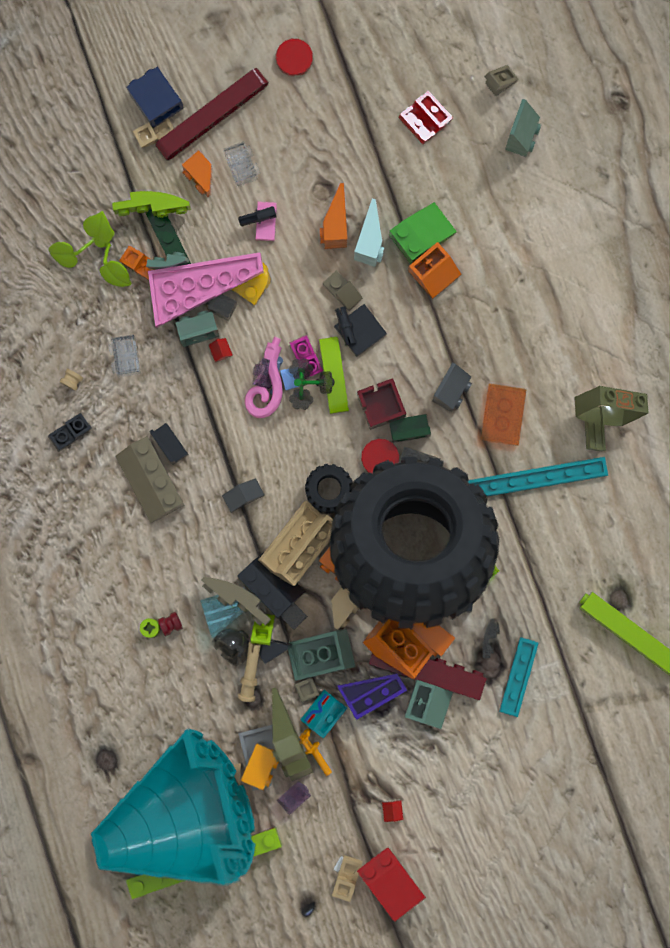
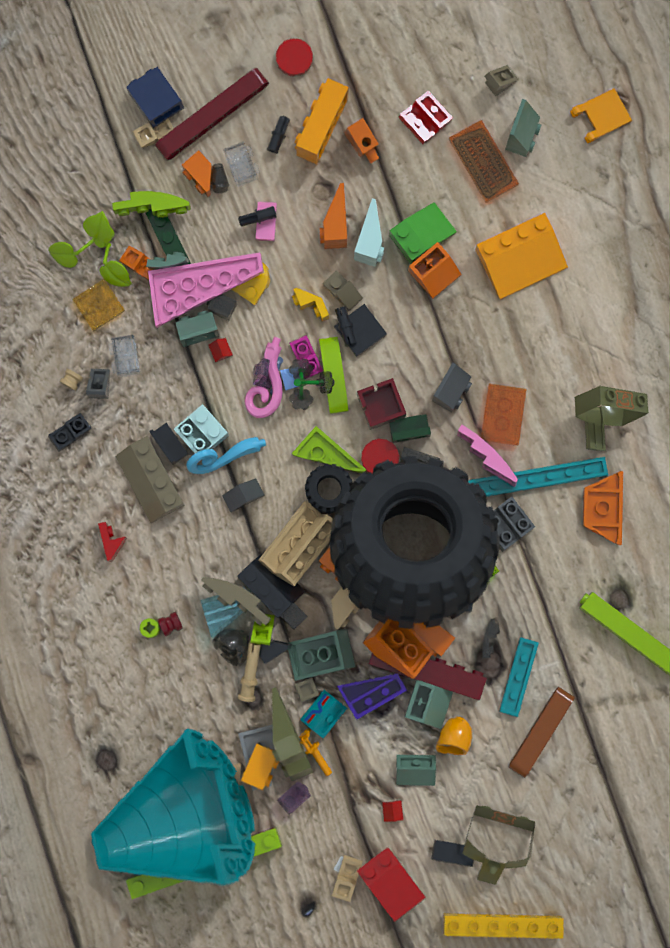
none -> clear yellow tile [72,279,125,332]
none -> dark grey slope [86,368,110,399]
none -> red slope [98,522,127,562]
none -> light aqua slope [174,404,229,453]
none -> medium azure plant [186,437,266,474]
none -> clear smoke cone [211,163,229,193]
none -> black axle [267,116,290,154]
none -> yellow slope [292,288,329,322]
none -> lime wing [292,426,366,474]
none -> light orange brick [295,78,349,165]
none -> orange torso [344,118,380,163]
none -> sand green panel [396,755,436,786]
none -> black slope [431,840,474,867]
none -> light orange piece [436,716,473,755]
none -> yellow brick [443,913,564,939]
none -> clear orange tile [449,120,519,203]
none -> bright pink slope [457,425,518,487]
none -> olive piece [463,805,535,885]
none -> light orange slope [475,213,568,300]
none -> dark grey slope [494,497,535,552]
none -> dark orange beam [508,687,575,778]
none -> light orange flag [570,88,632,143]
none -> orange wing [583,471,623,545]

